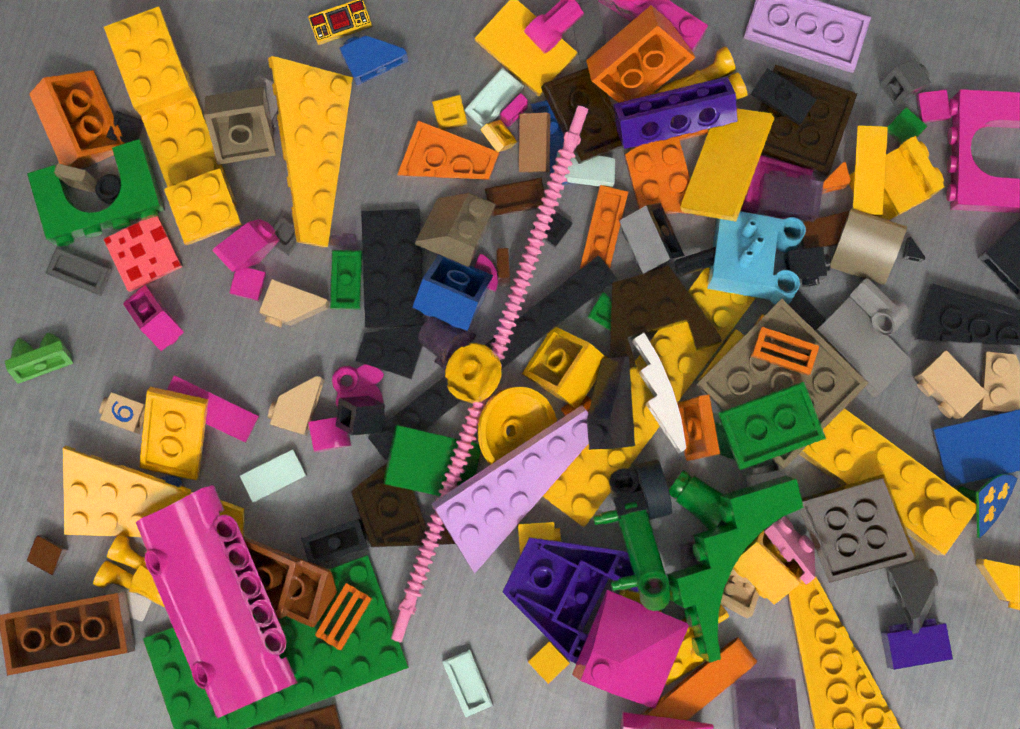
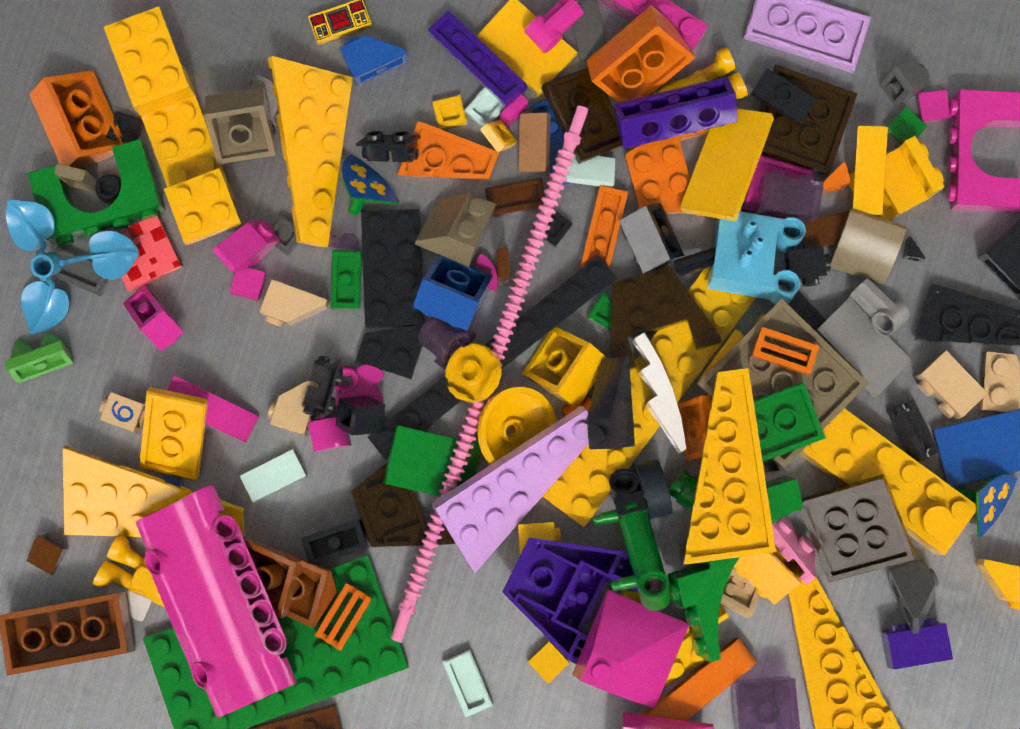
none -> dark azure plant [6,199,139,333]
none -> black hinge [301,356,343,420]
none -> blue shield [340,154,400,215]
none -> black hinge [356,131,421,162]
none -> dark purple plate [428,10,527,108]
none -> yellow wing [683,368,776,565]
none -> black hinge [887,398,940,462]

